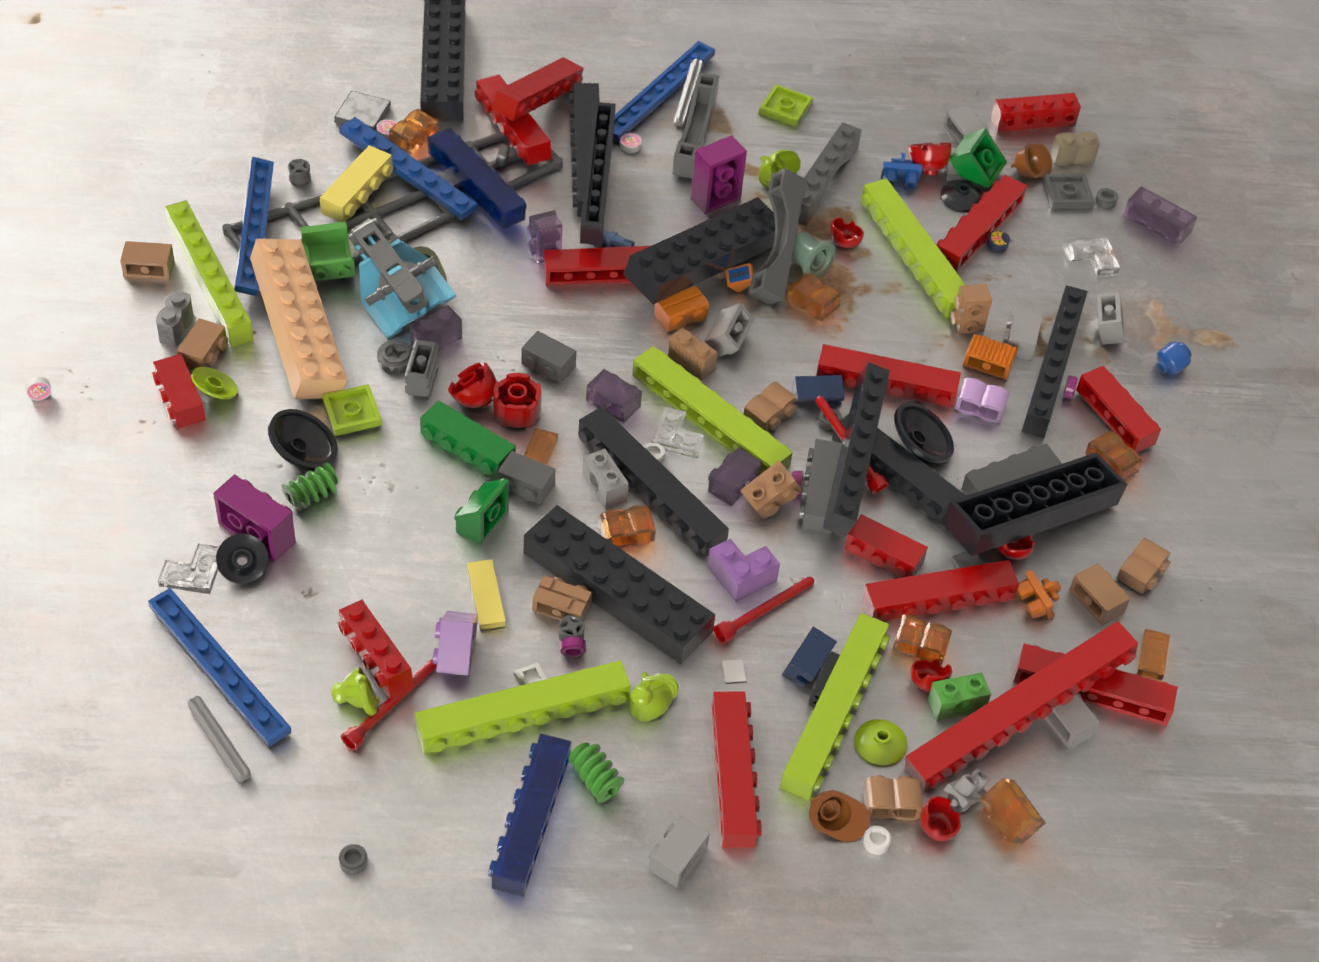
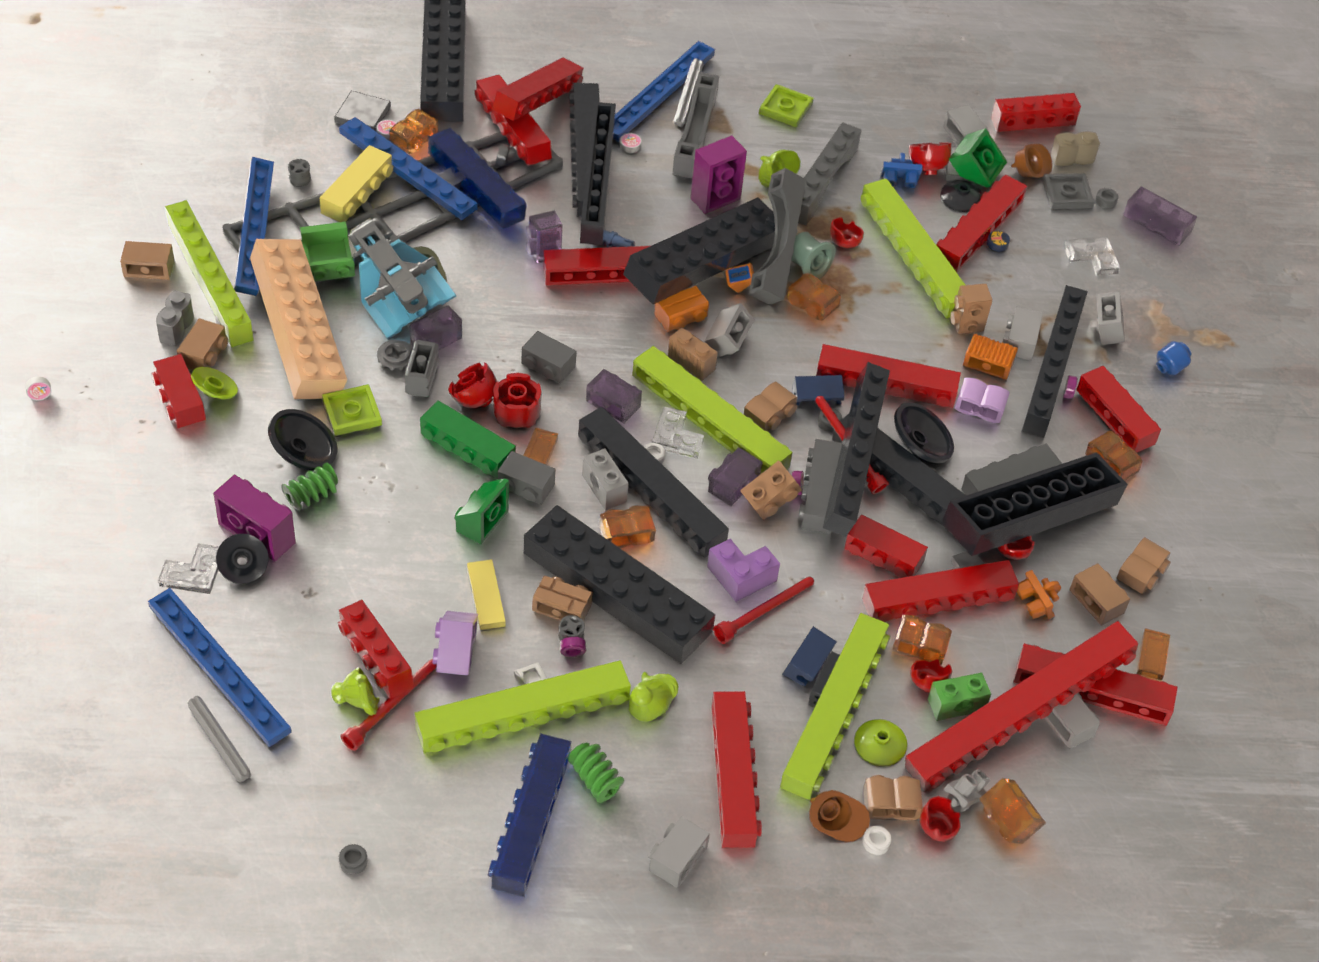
white sticker [722,659,746,683] -> none

